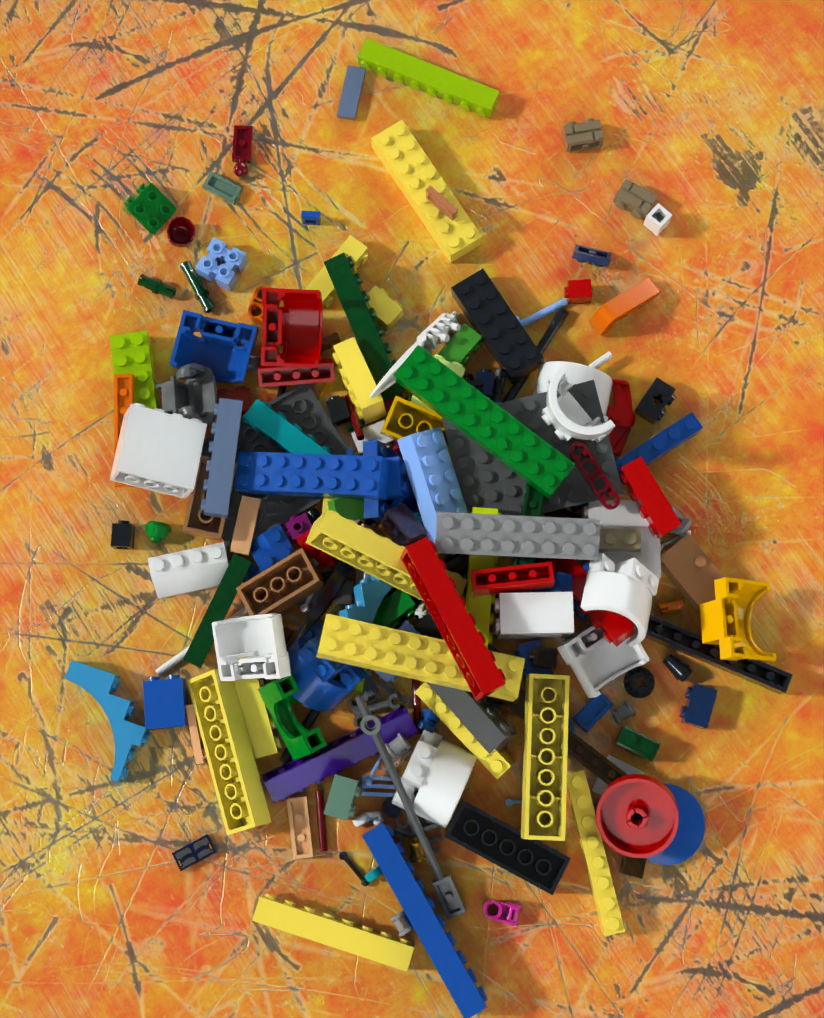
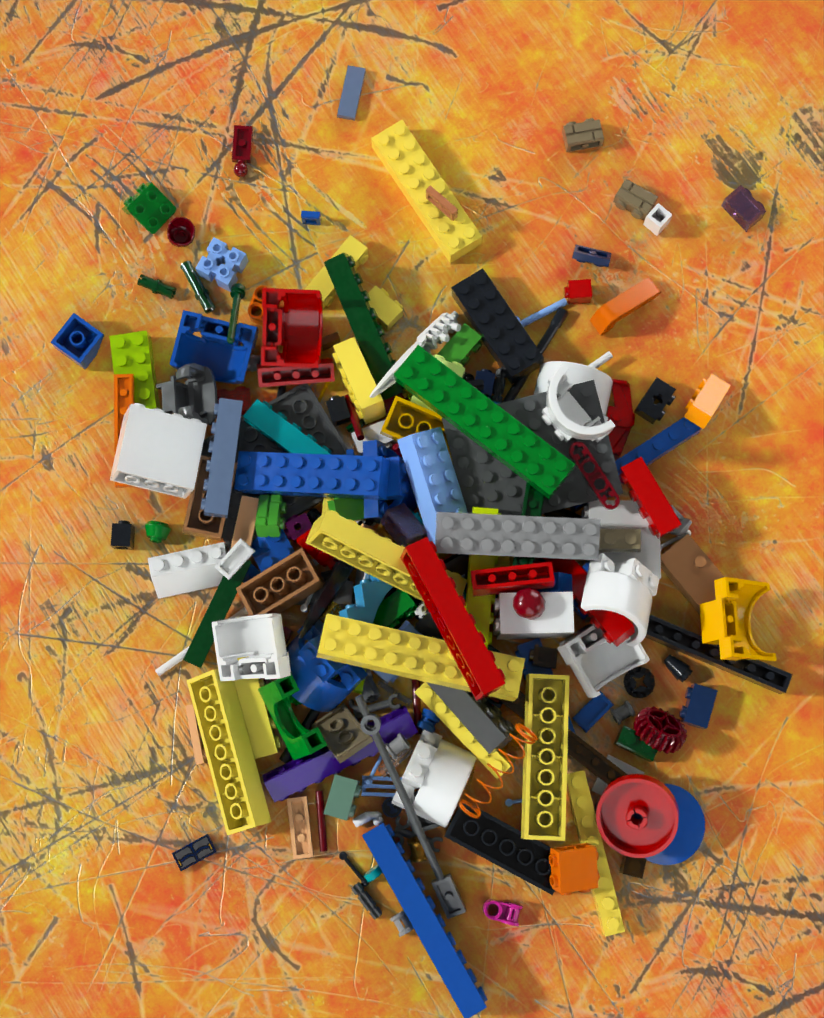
dark azure arch [65,660,150,783] -> none
blue brick [143,675,188,730] -> none
sand green tile [202,171,244,205] -> none
light yellow brick [252,893,415,972] -> none
lime brick [357,38,499,118] -> none
orange pin [658,597,684,615] -> none
none -> blue slope [51,313,104,369]
none -> white tile [215,538,255,580]
none -> dark green piece [227,283,246,344]
none -> bright green brick [255,495,287,537]
none -> dark tan tile [311,703,373,764]
none -> dark grey axle [351,882,382,919]
none -> orange piece [458,723,538,819]
none -> dark red hair [513,588,546,620]
none -> orange brick [549,843,600,895]
none -> dark red gear [633,706,687,754]
none -> light orange brick [684,373,731,429]
none -> clear purple brick [721,185,766,232]

